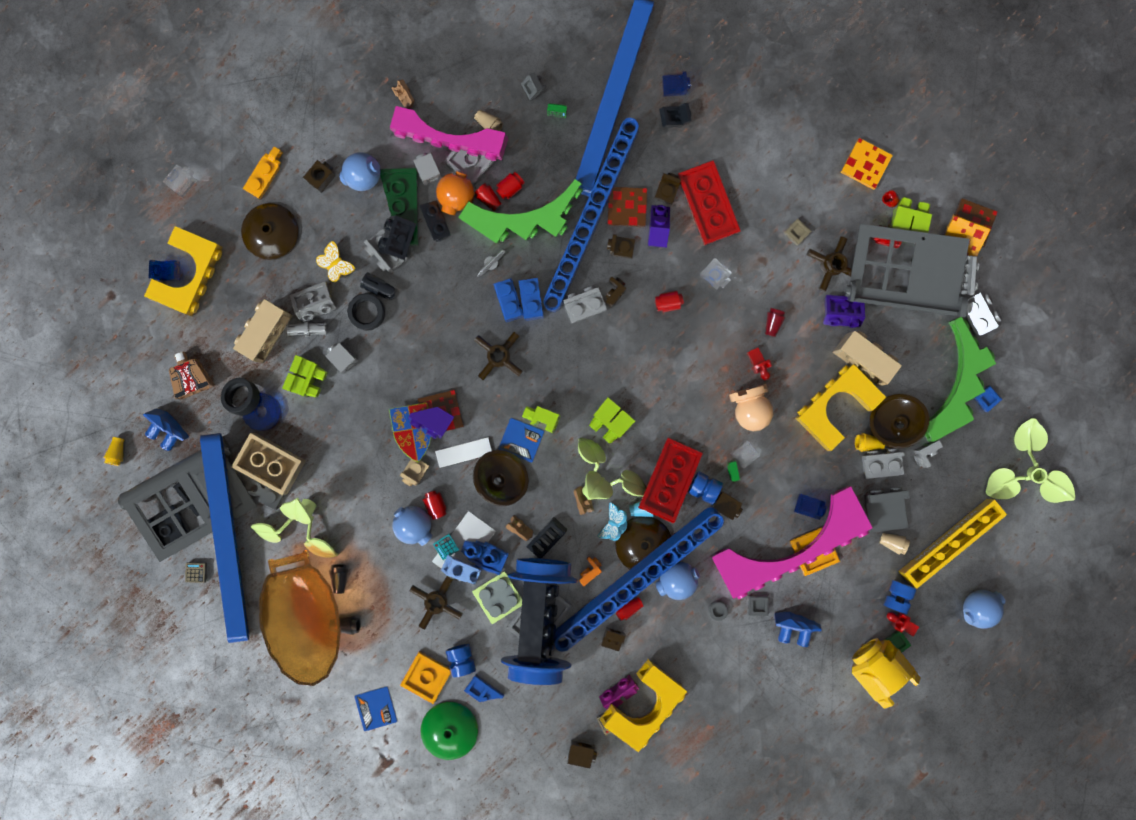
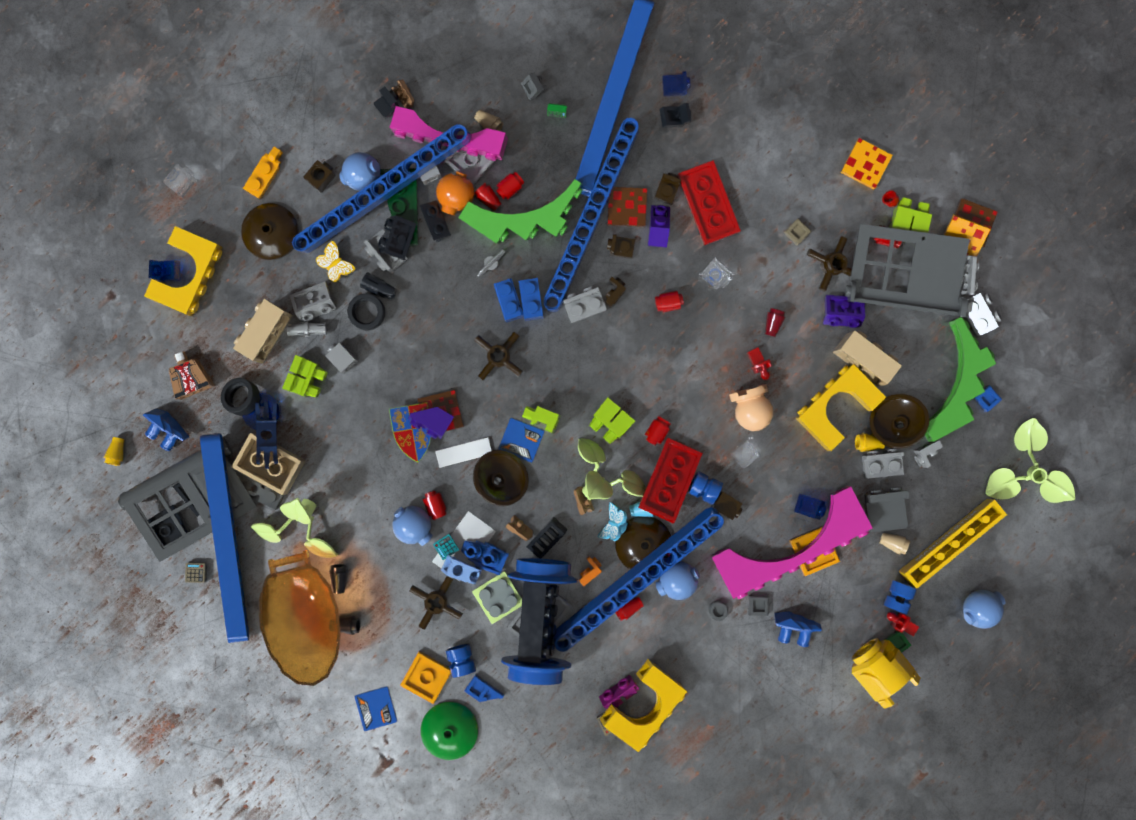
tan bracket [399,459,430,487] -> none
dark brown brick [567,740,597,769] -> none
dark brown bracket [601,627,626,651] -> none
green tile [727,461,740,482] -> none
none -> dark blue piece [255,402,278,469]
none -> blue beam [292,124,471,253]
none -> black bracket [374,86,399,118]
none -> red brick [644,416,671,446]

